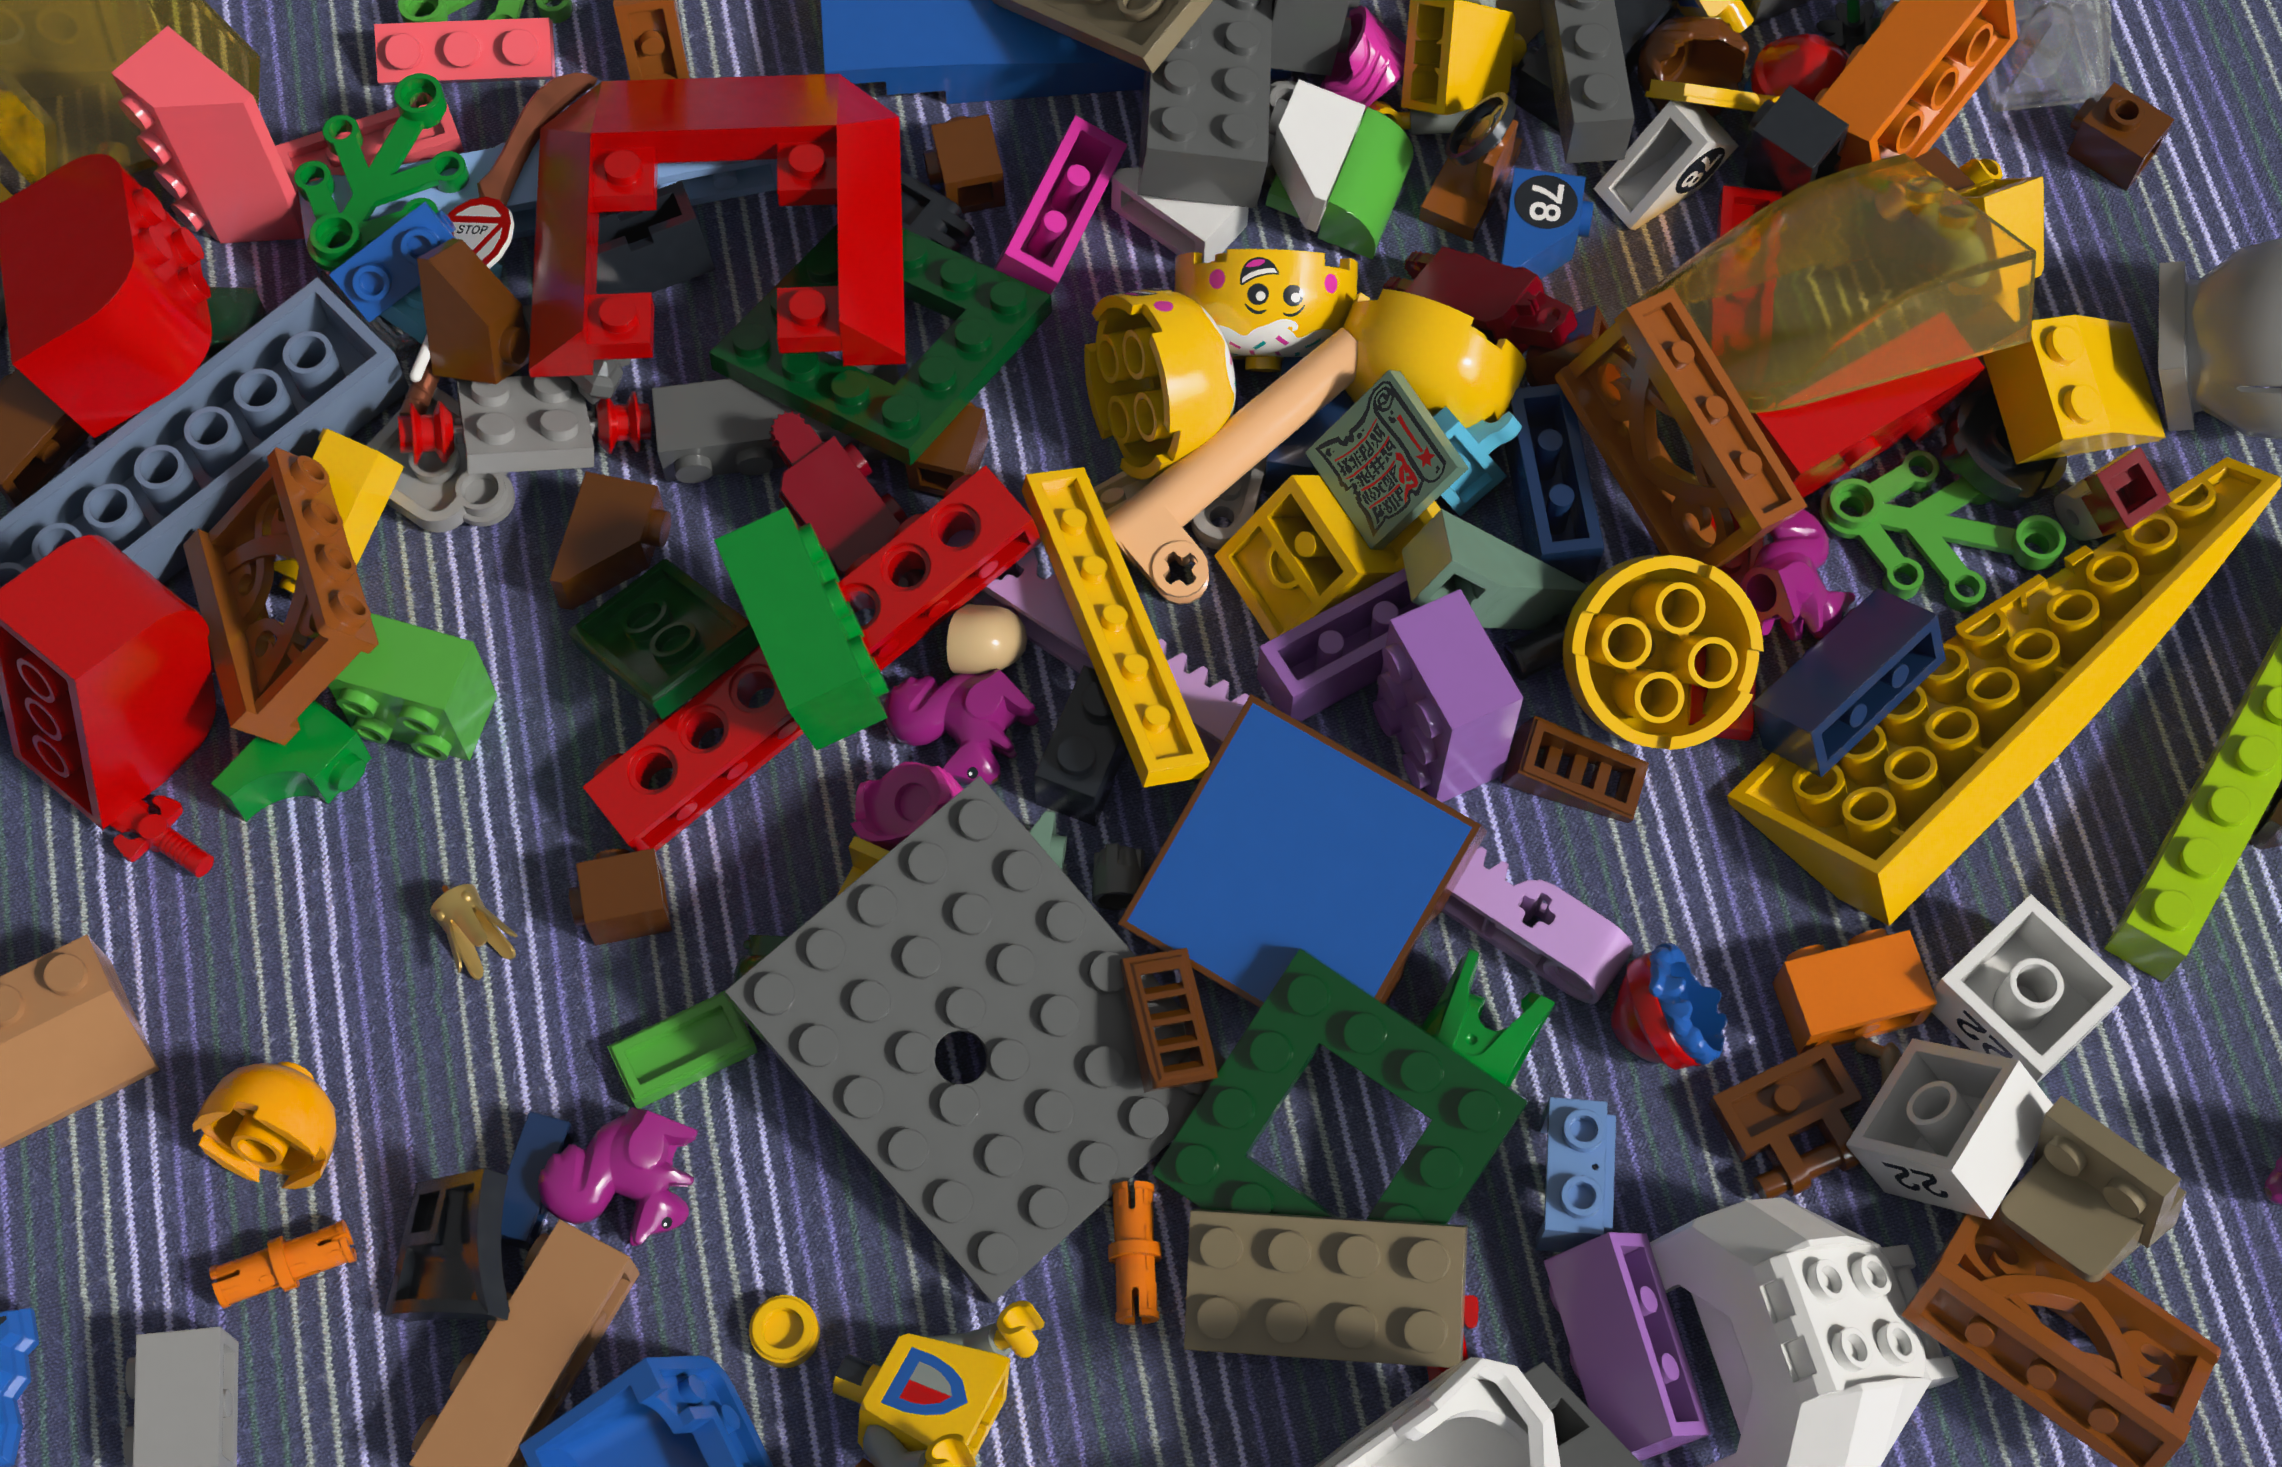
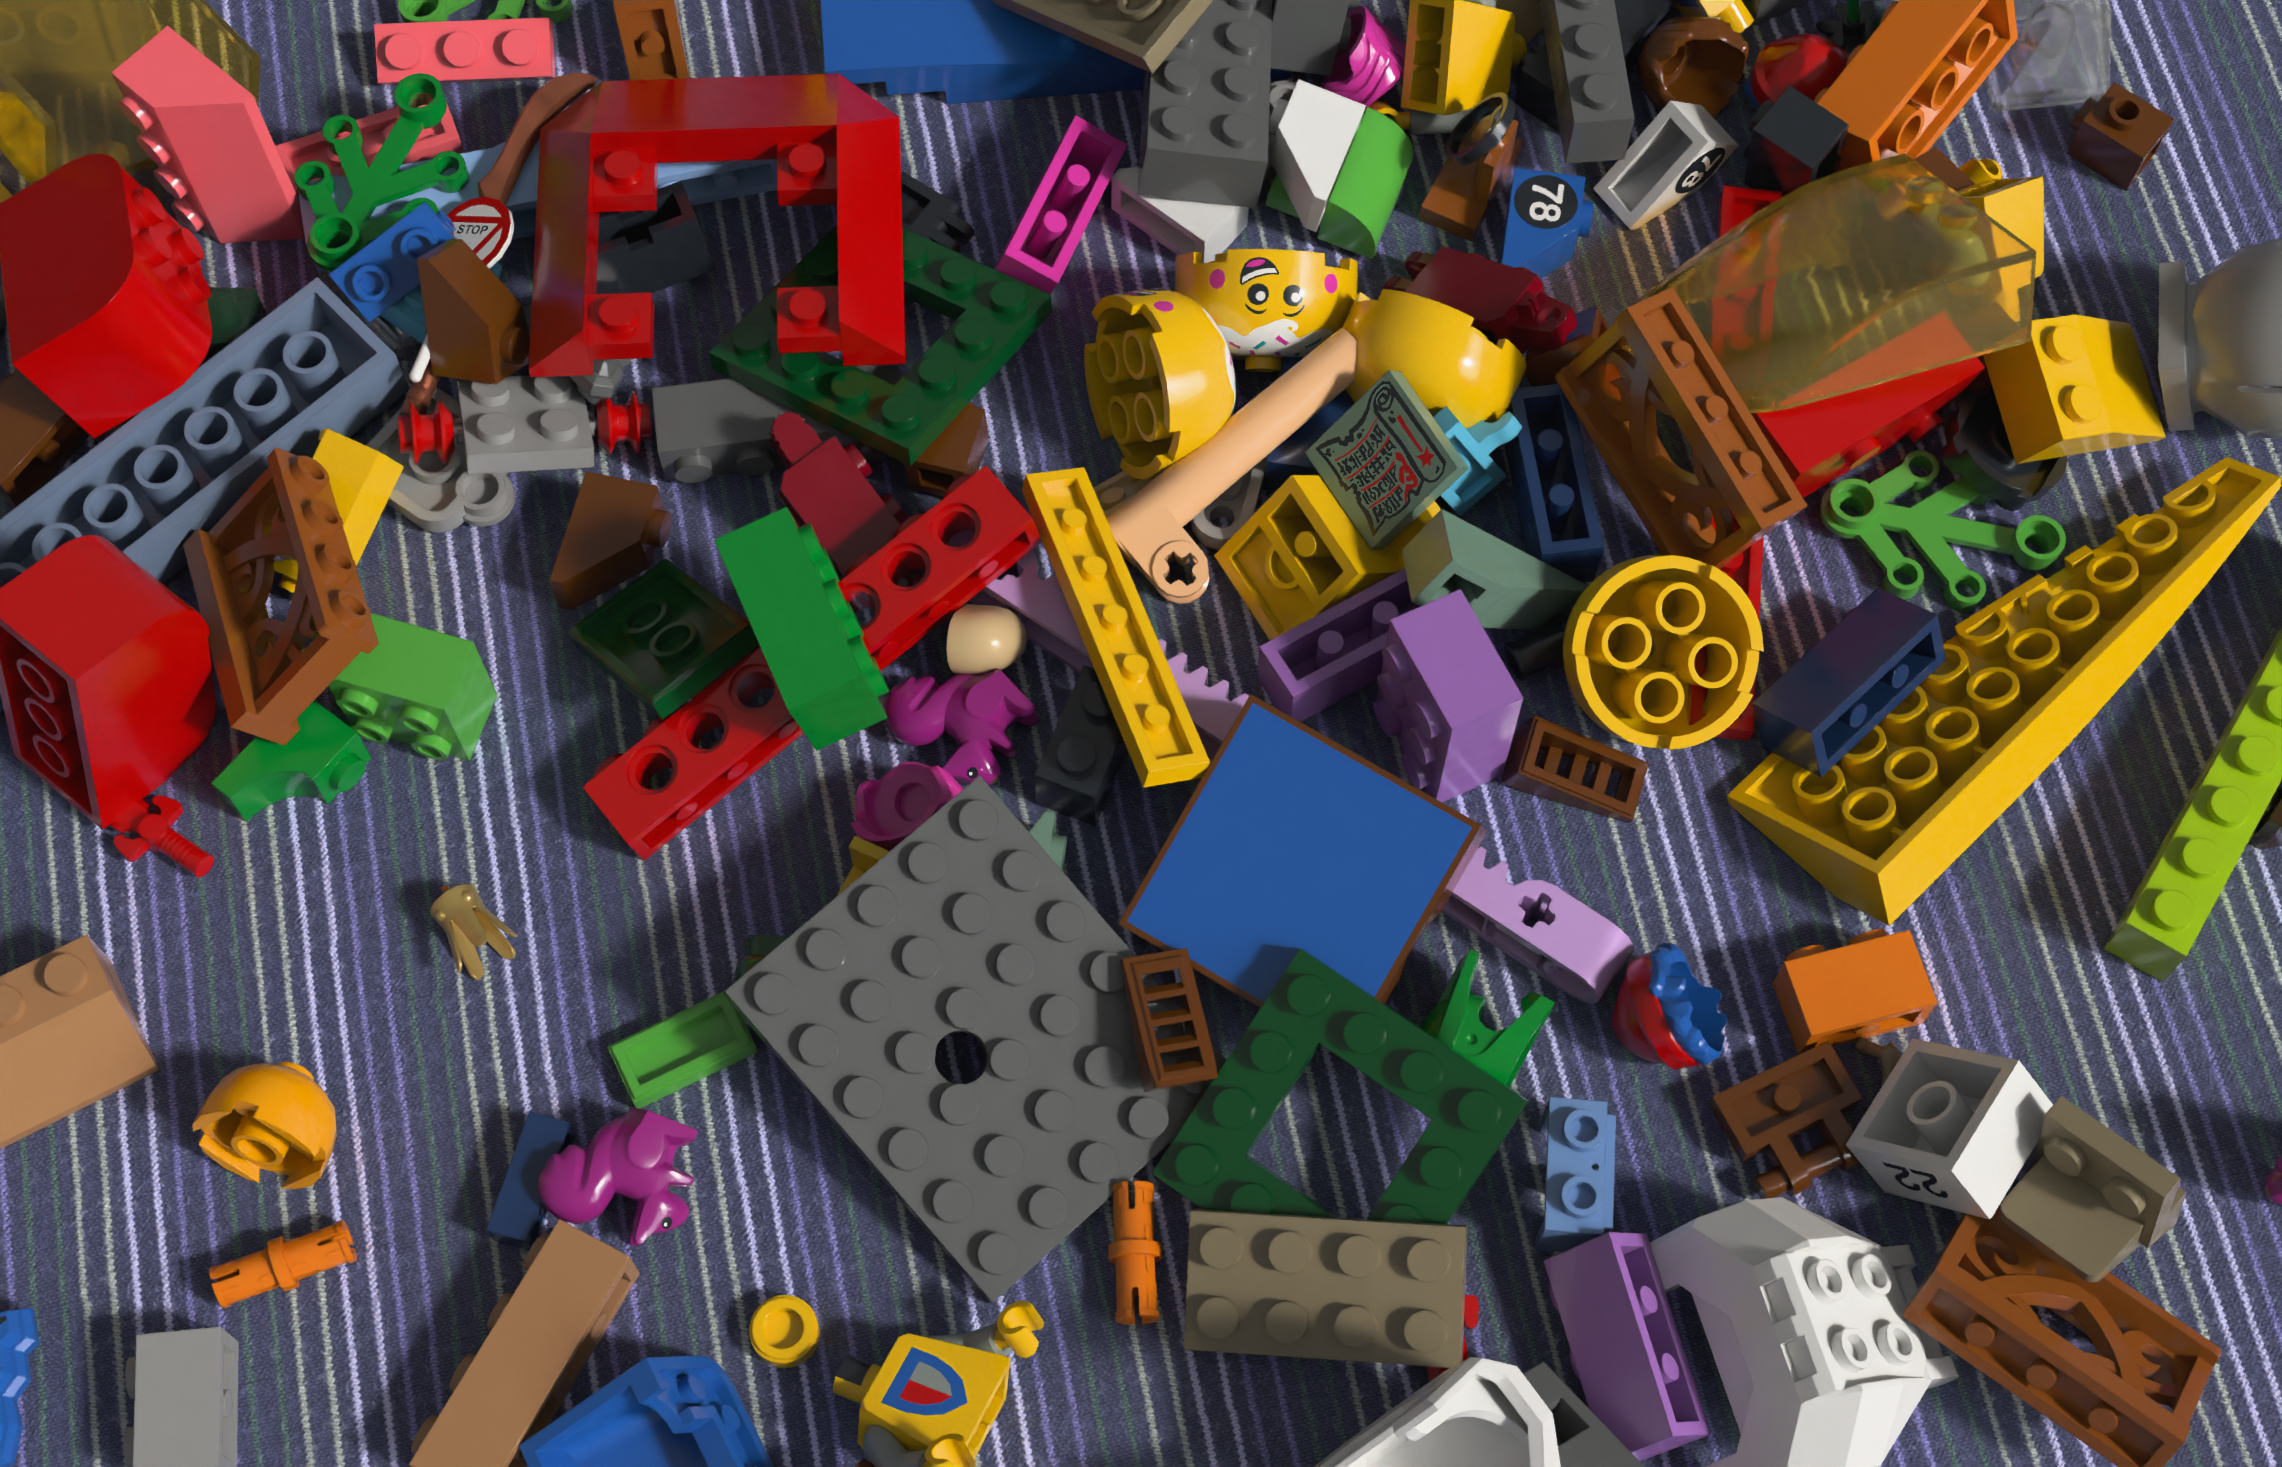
black plate [385,1168,510,1322] -> none
reddish brown brick [569,848,673,946] -> none
reddish brown brick [923,114,1005,214] -> none
dark grey hose [1092,843,1145,910] -> none
yellow piece [1645,79,1780,112] -> none
magenta animal [1739,509,1855,642] -> none
white brick [1931,894,2132,1083] -> none
dark red leg [2054,447,2172,541] -> none

